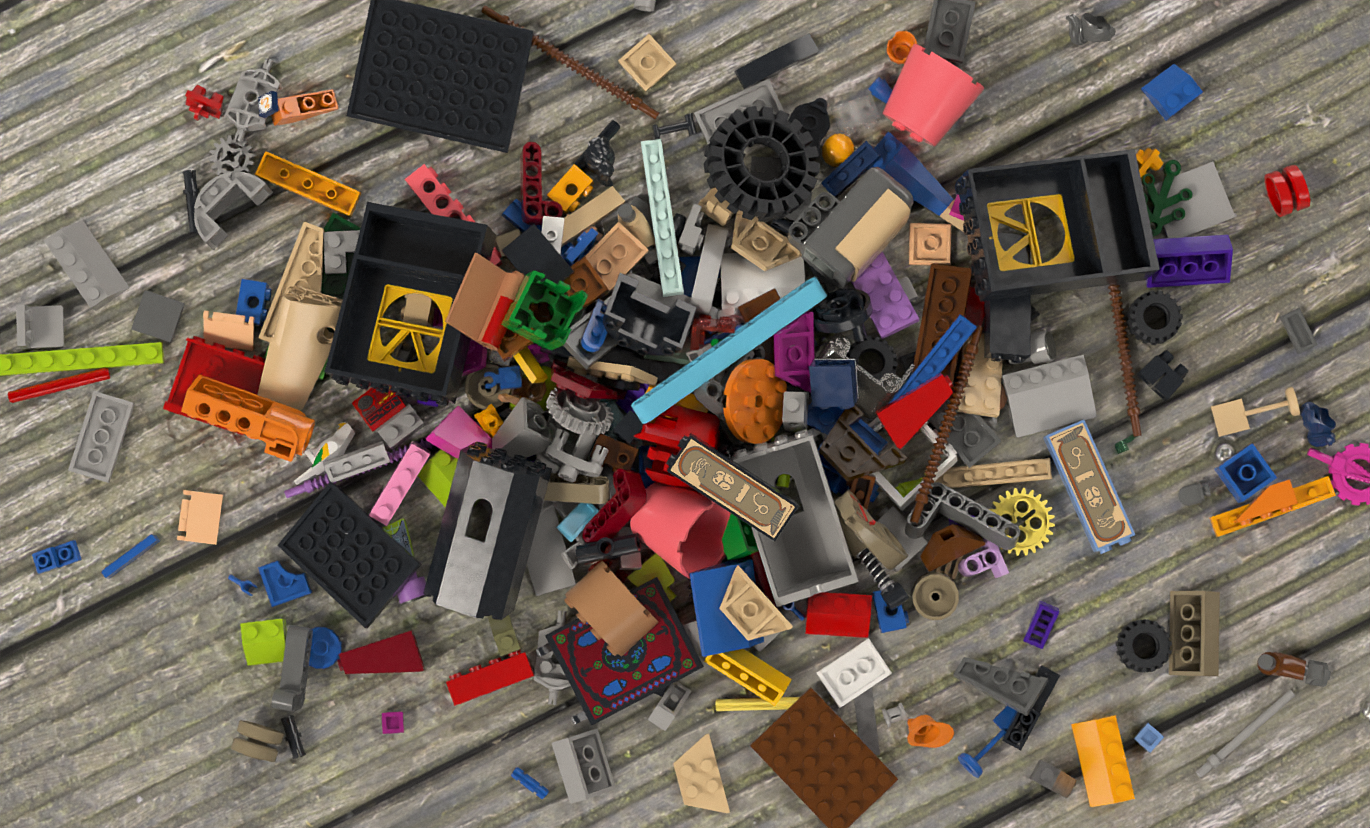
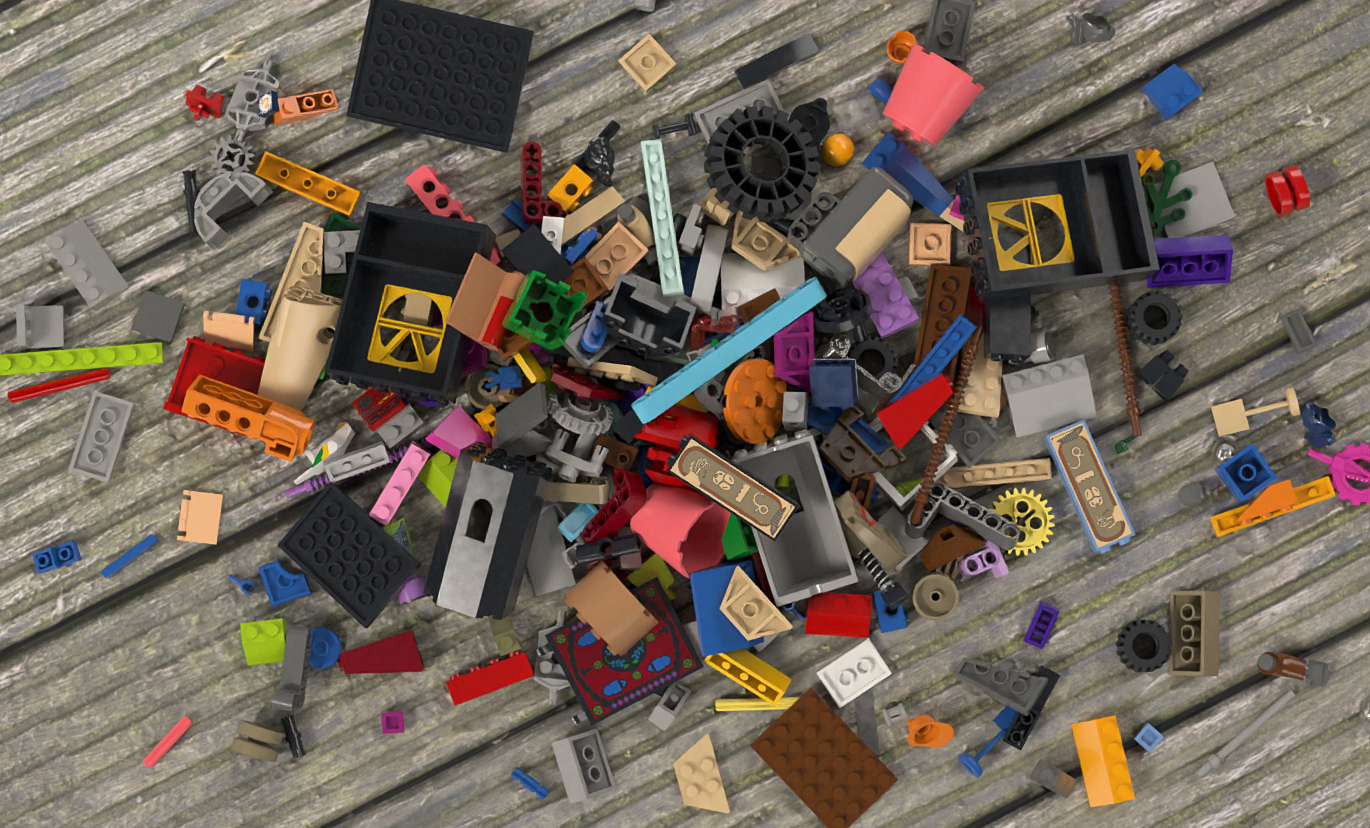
reddish brown hose [481,5,660,120] -> none
dark blue plate [821,141,881,198] -> none
none -> coral axle [143,716,192,768]
none -> dark grey tile [496,382,548,450]

